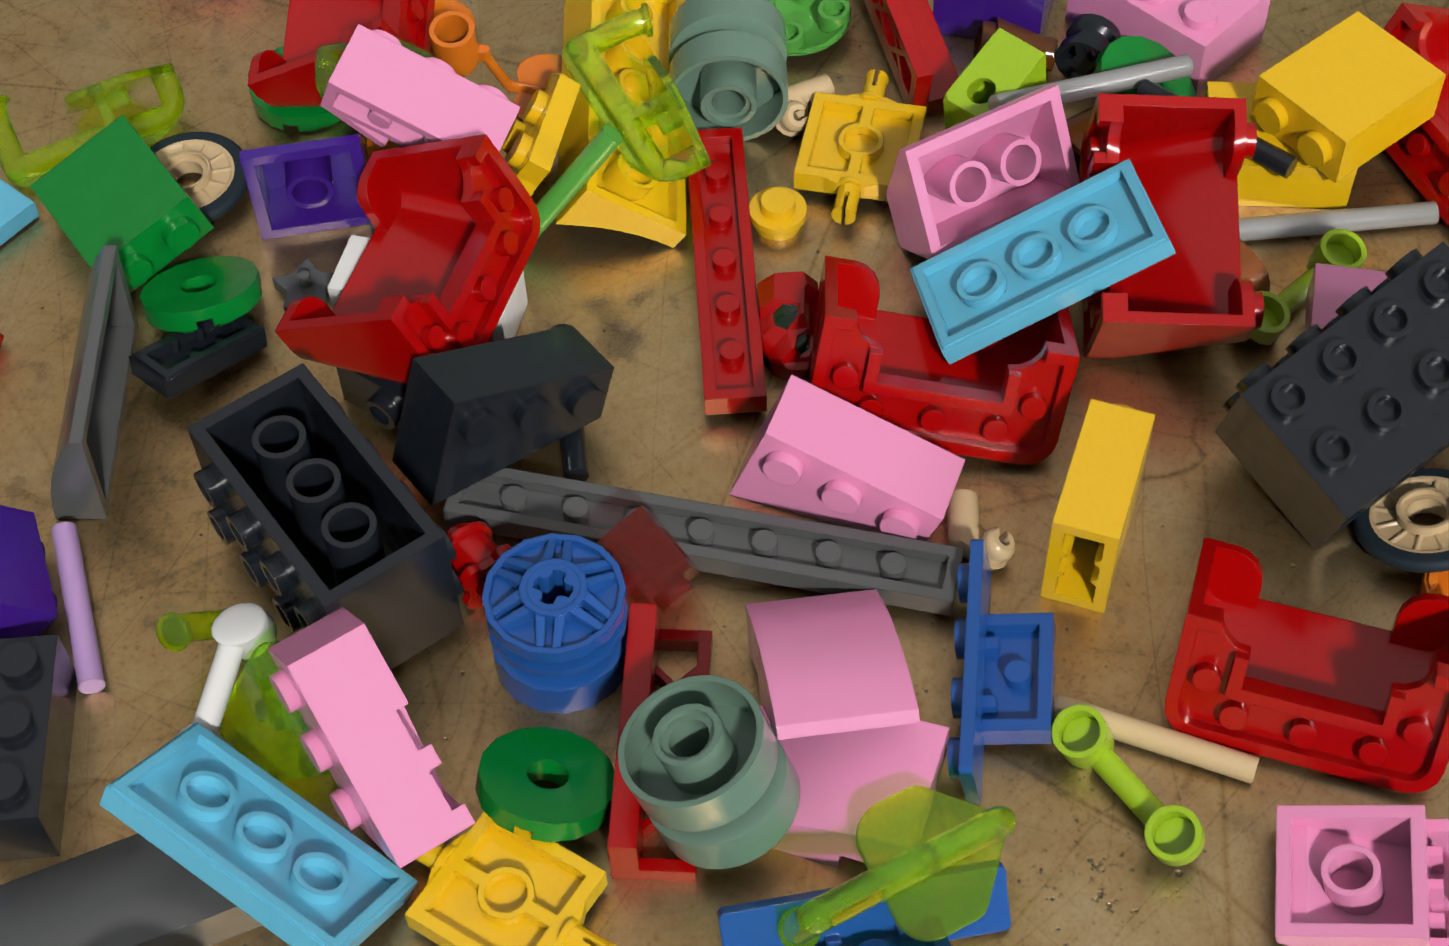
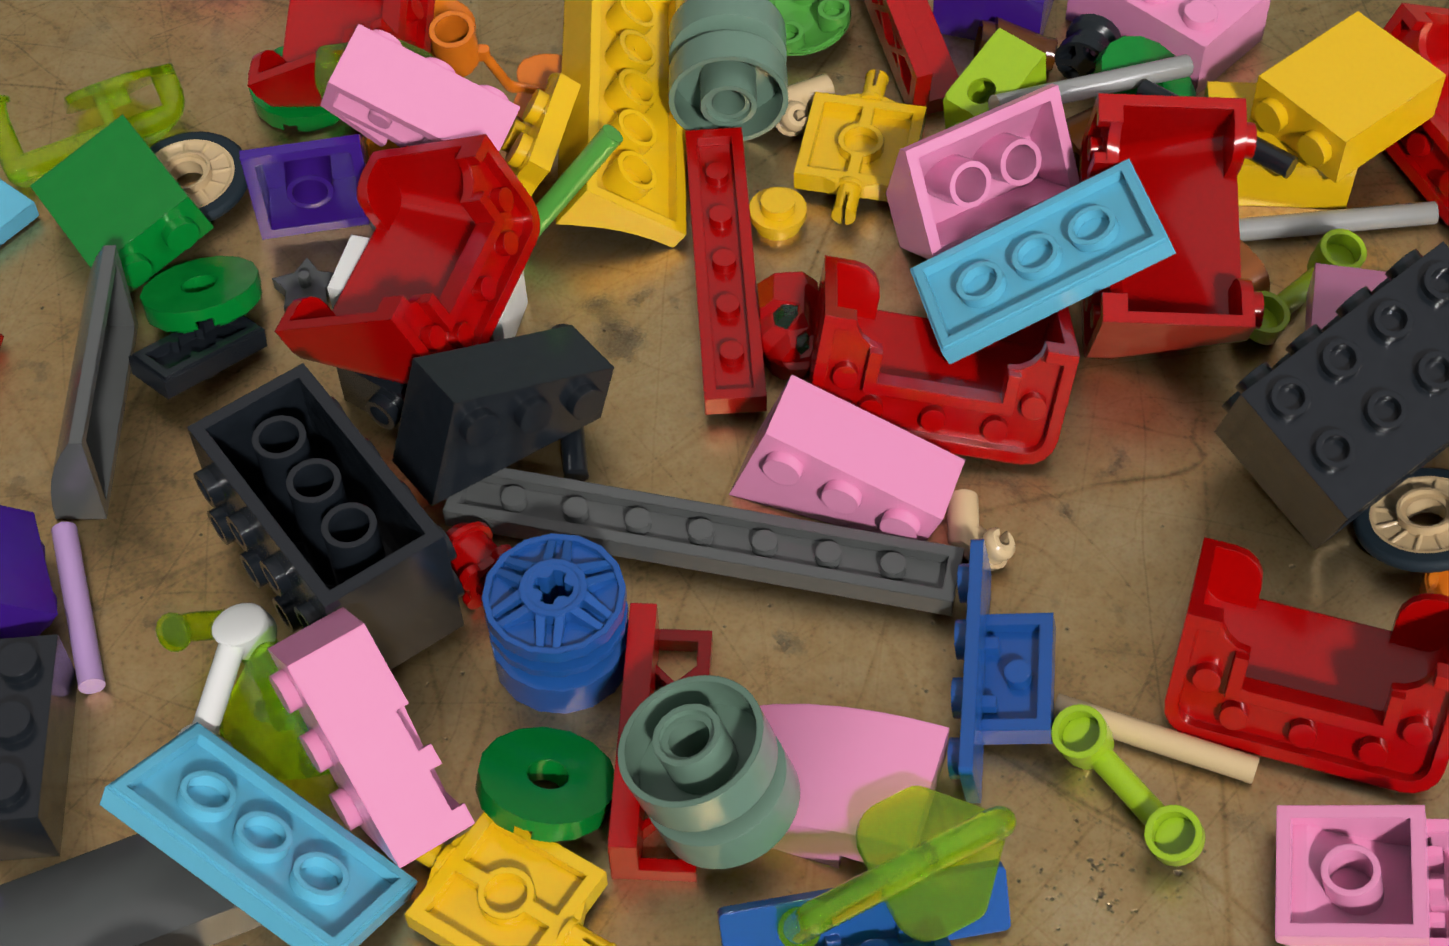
clear neon green piece [562,3,711,182] -> none
clear red brick [596,505,701,614] -> none
bright pink slope [745,589,920,740] -> none
yellow brick [1040,399,1156,614] -> none

